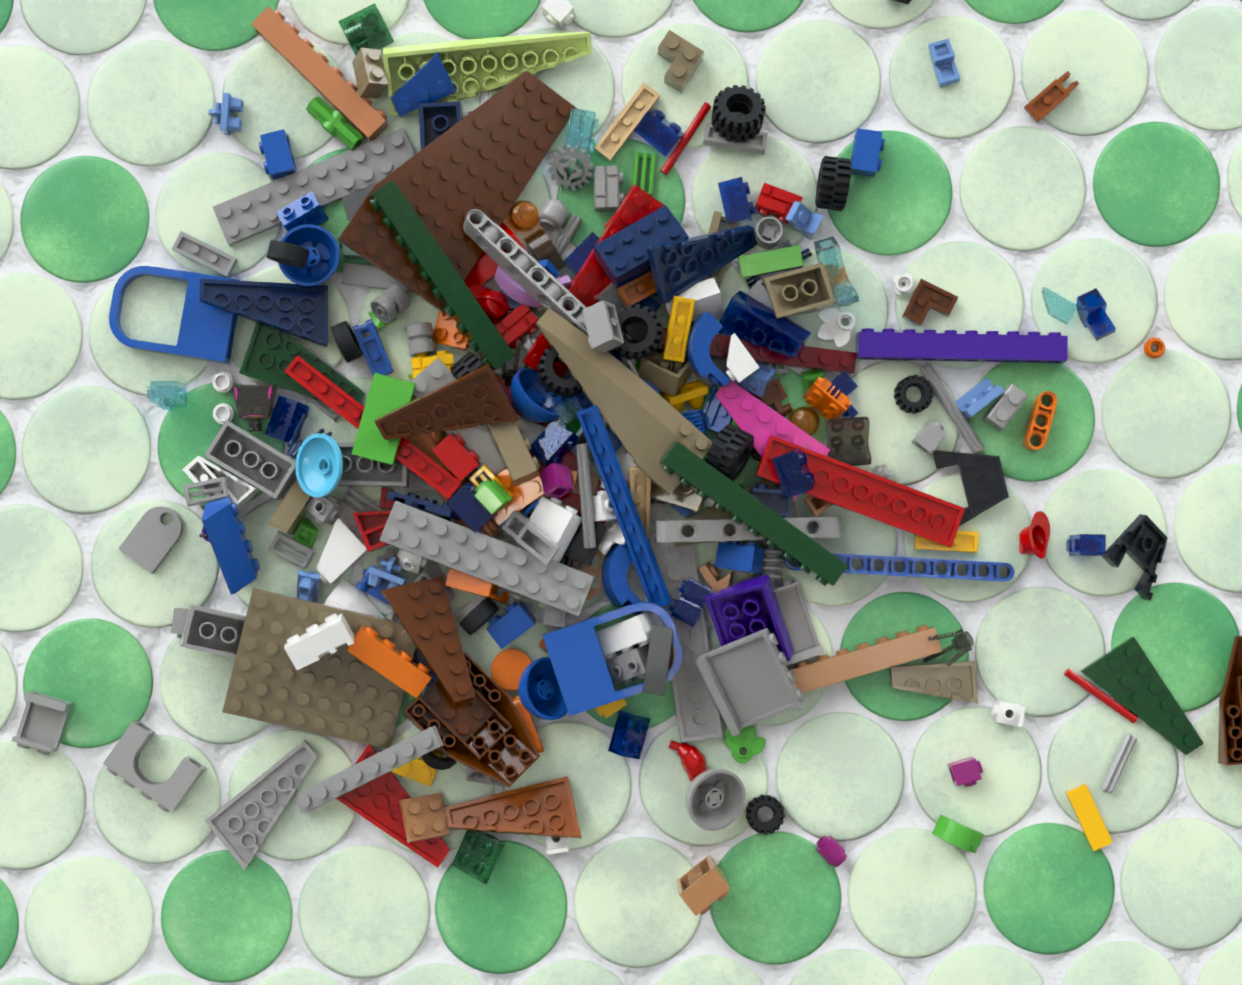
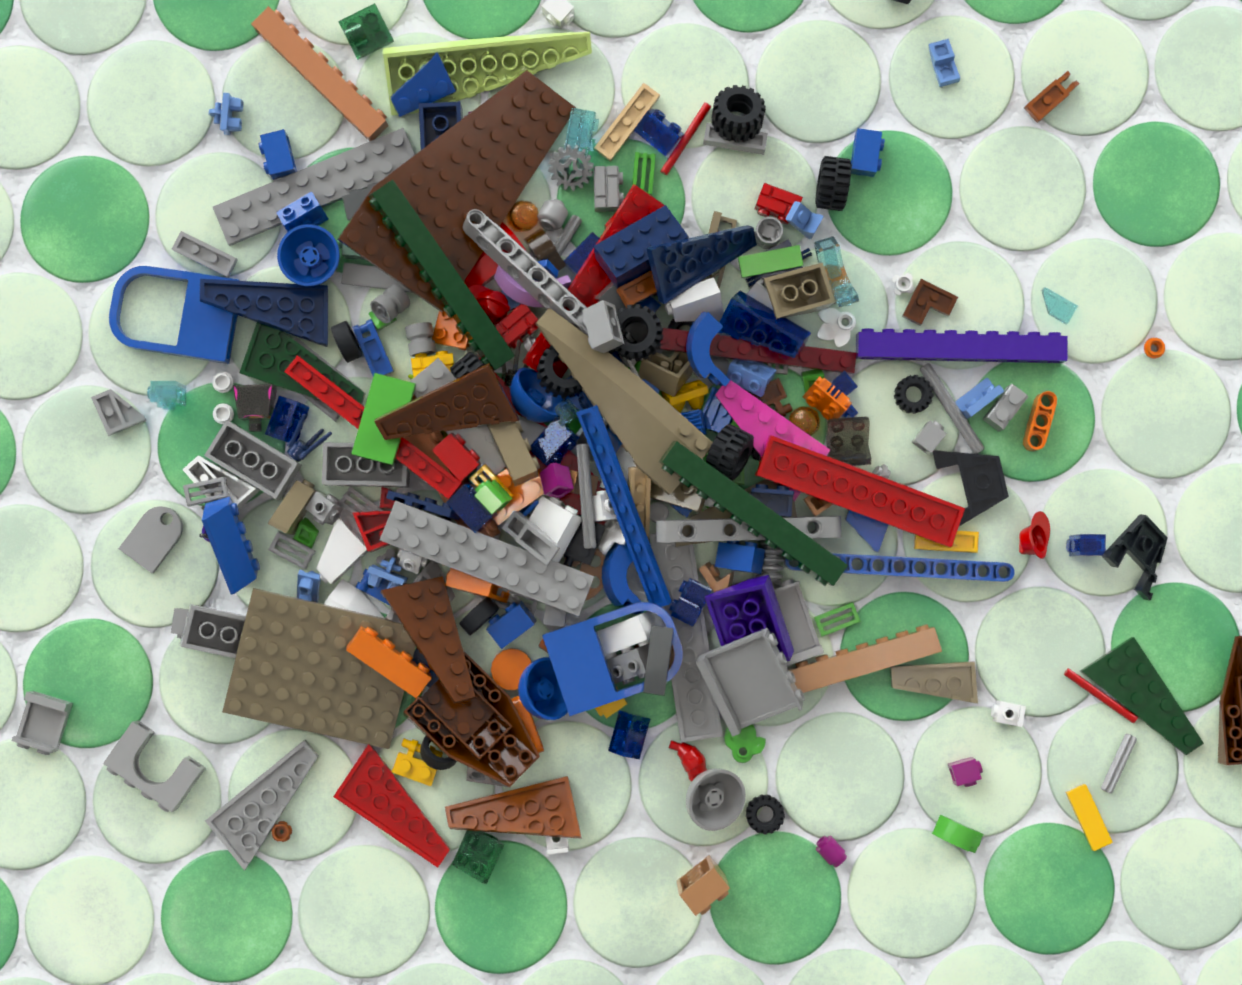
black tyre [266,240,310,268] -> none
white wedge [284,613,354,670] -> none
light grey plate [294,726,444,814] -> none
medium azure dish [295,433,343,497] -> none
bright green piece [306,96,364,150] -> none
dark tan brick [352,48,388,99] -> none
medium nougat plate [399,793,450,843] -> none
dark tan brick [658,30,704,93] -> none
yellow tile [662,296,695,362] -> none
clear blue bracket [718,177,755,224] -> none
white slope [725,333,760,383] -> none
clear blue bracket [772,448,815,499] -> none
clear smoke plant [923,629,974,666] -> none
clear blue brick [1076,288,1116,341] -> none
none -> light grey wing [91,389,147,436]
none -> dark orange plate [271,821,292,842]
none -> bright green tile [813,602,861,637]
none -> blue wing [845,510,888,552]

